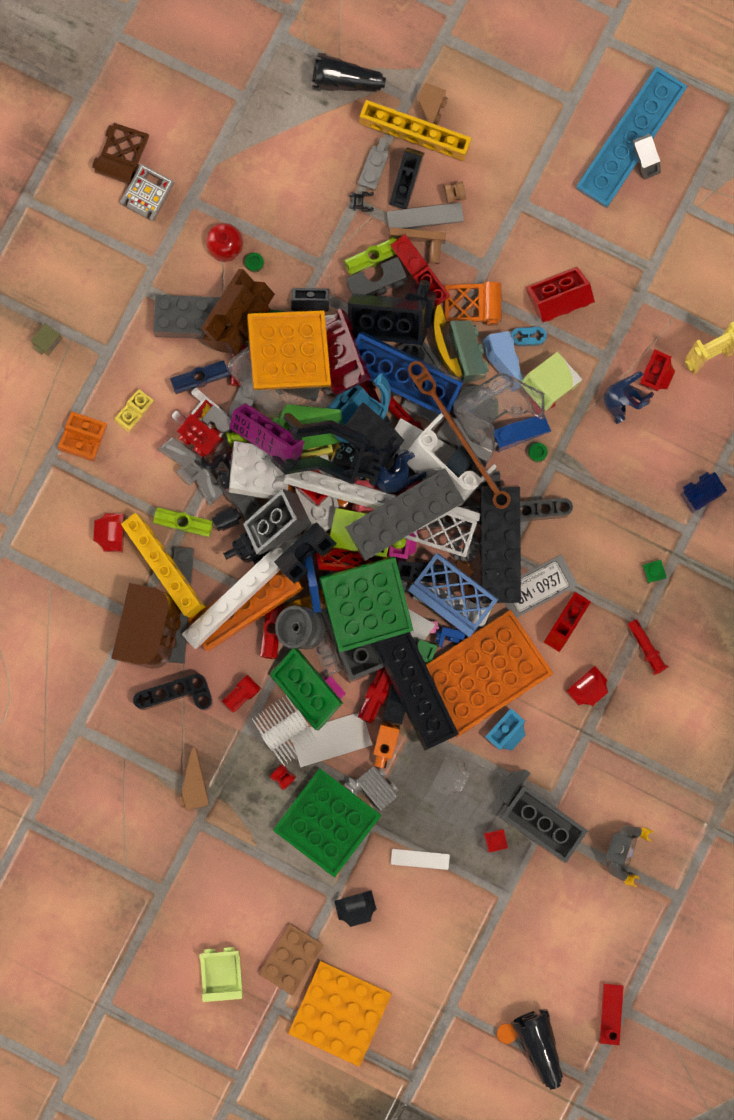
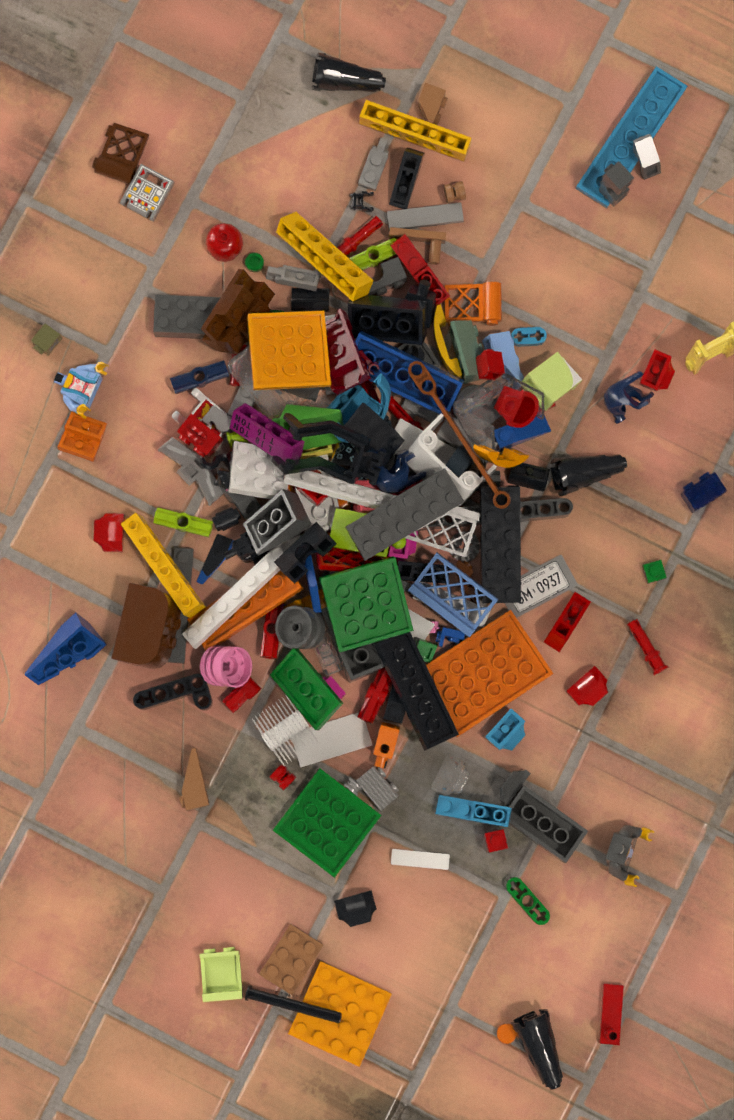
light yellow slope [114,389,154,432] -> none
red slope [526,267,595,323] -> none
green tile [528,443,548,462] -> none
none -> blue wedge [24,613,107,685]
none -> torso [54,362,109,419]
none -> black sticker [197,534,234,584]
none -> bright pink wheel [200,645,252,688]
none -> black axle [245,985,342,1023]
none -> light grey hinge [266,265,320,291]
none -> yellow brick [276,212,374,301]
none -> red pin [337,216,383,256]
none -> dark red hand [359,350,380,375]
none -> dark azure slope [435,795,512,827]
none -> light orange slope [473,444,529,468]
none -> red brick [476,349,505,381]
none -> red container [494,386,539,428]
none -> green beam [506,877,550,925]
none -> black slope [508,463,550,492]
none -> black cone [550,454,627,496]
none -> dark grey arch [599,161,634,207]

